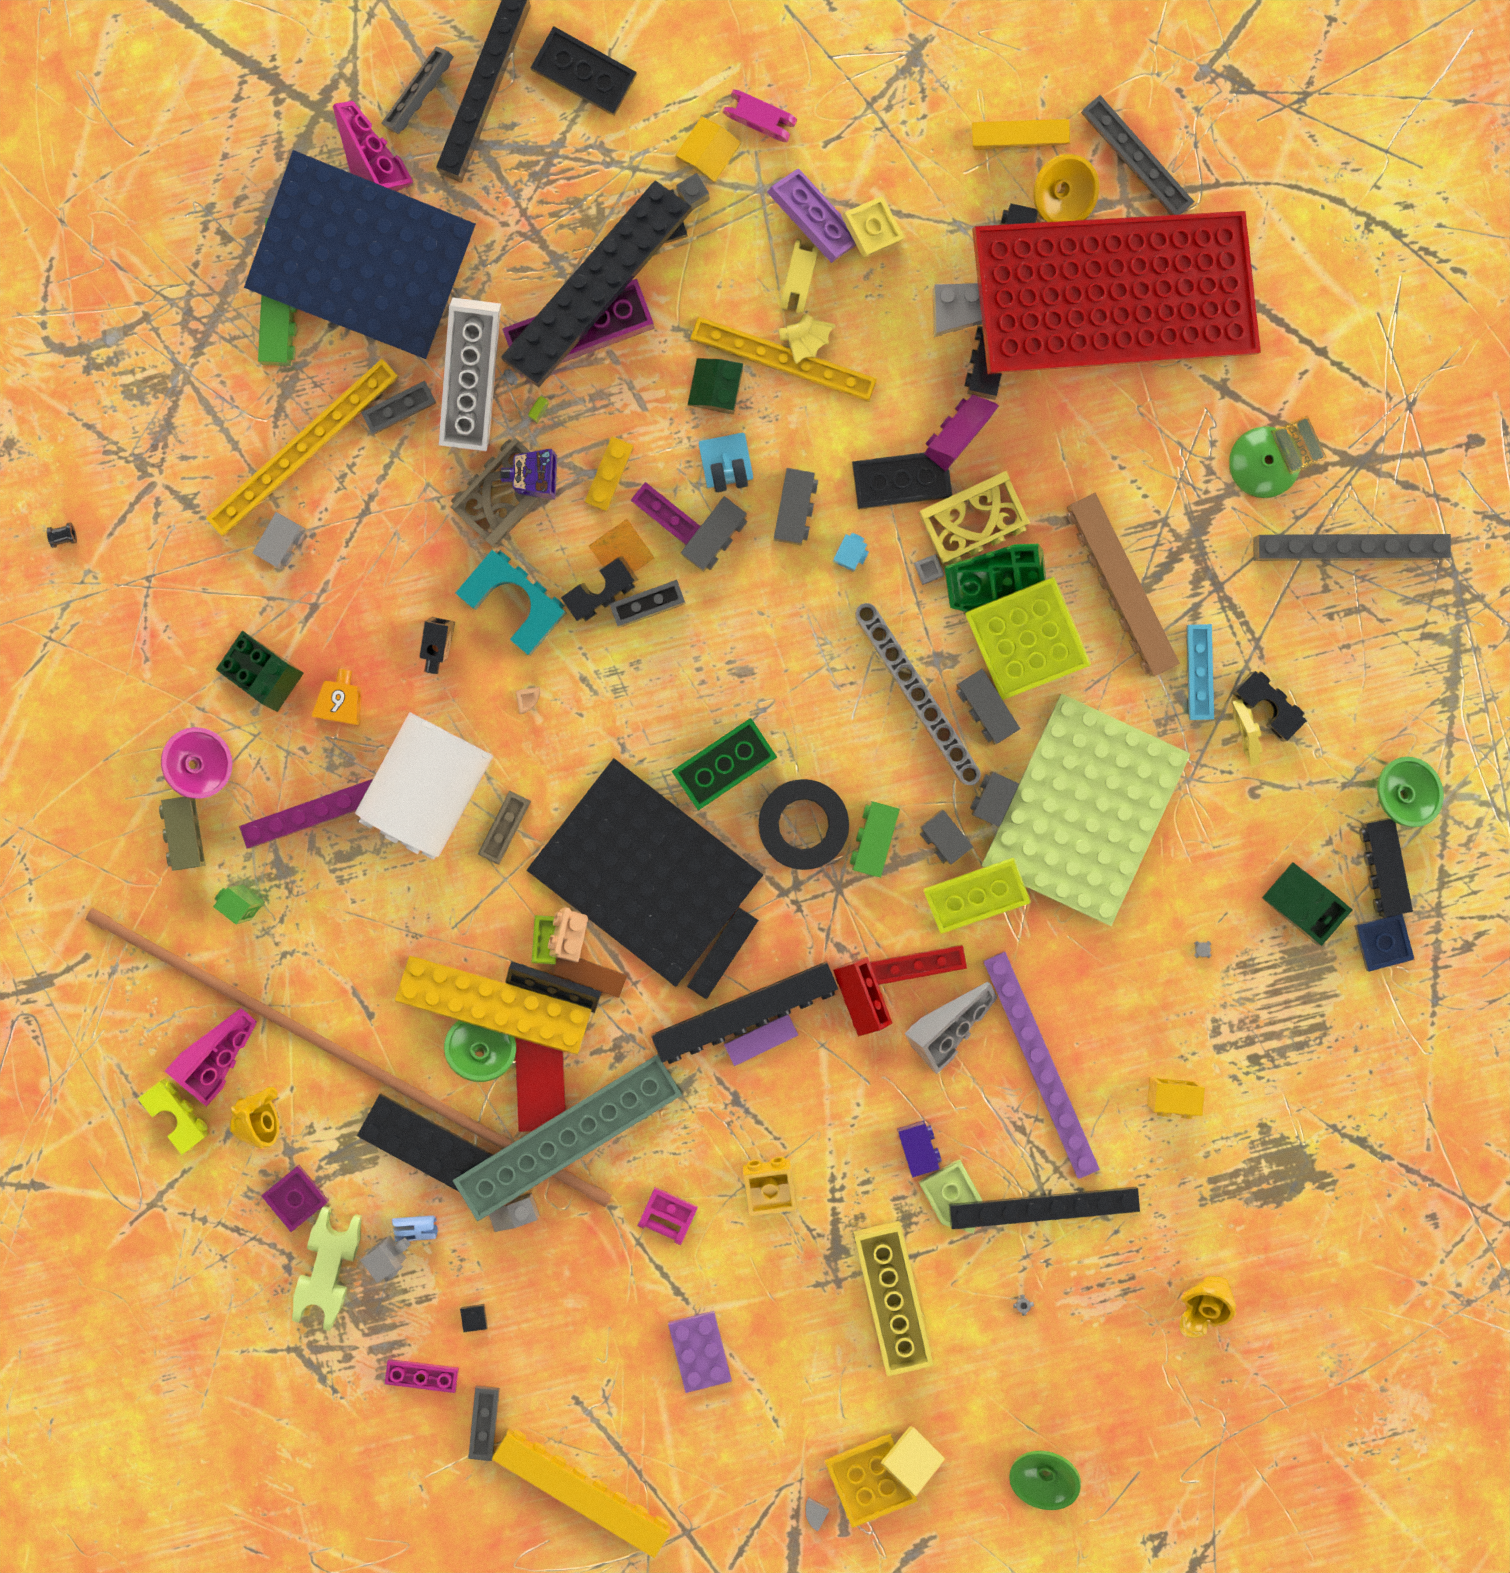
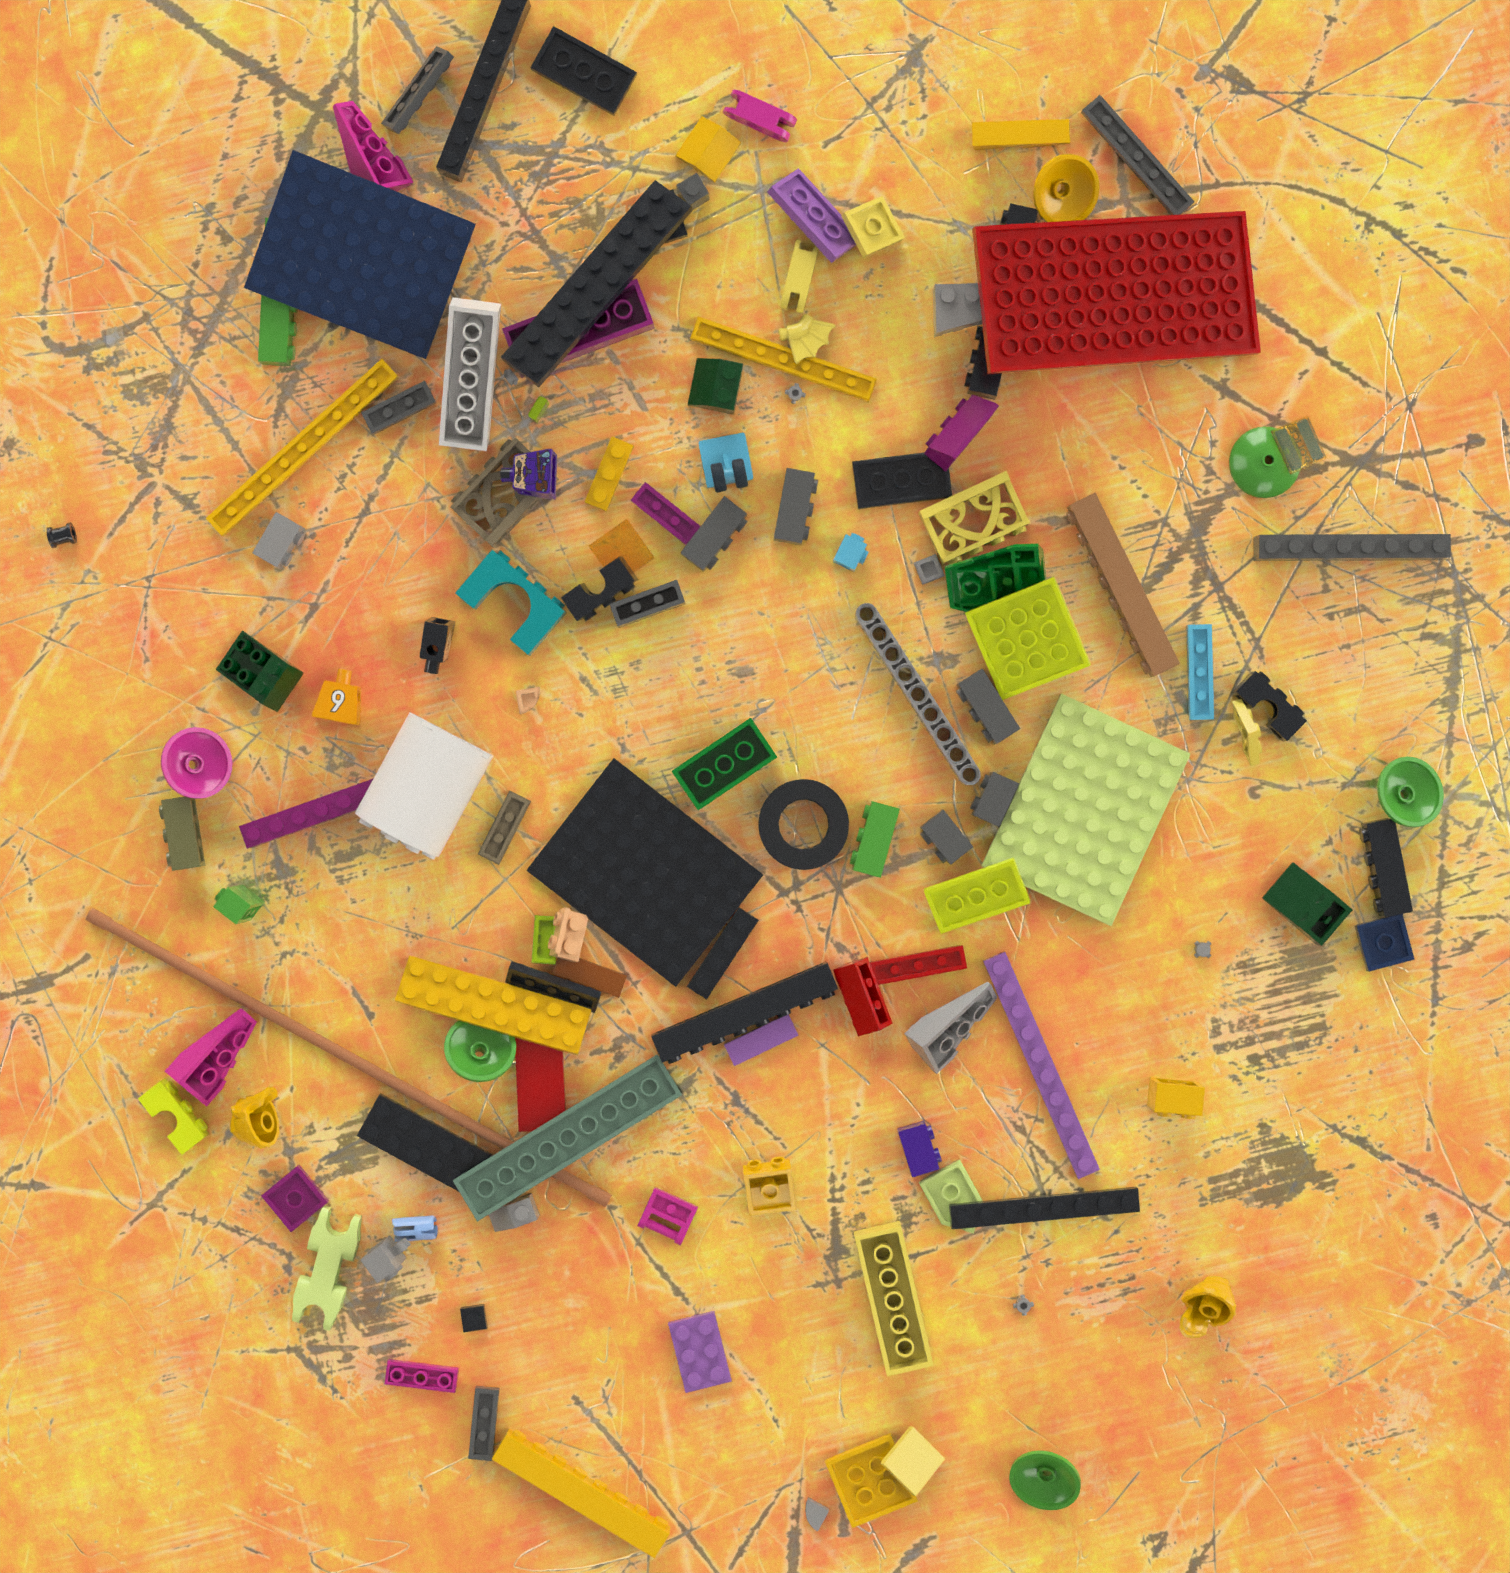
none -> light grey piece [785,383,806,404]

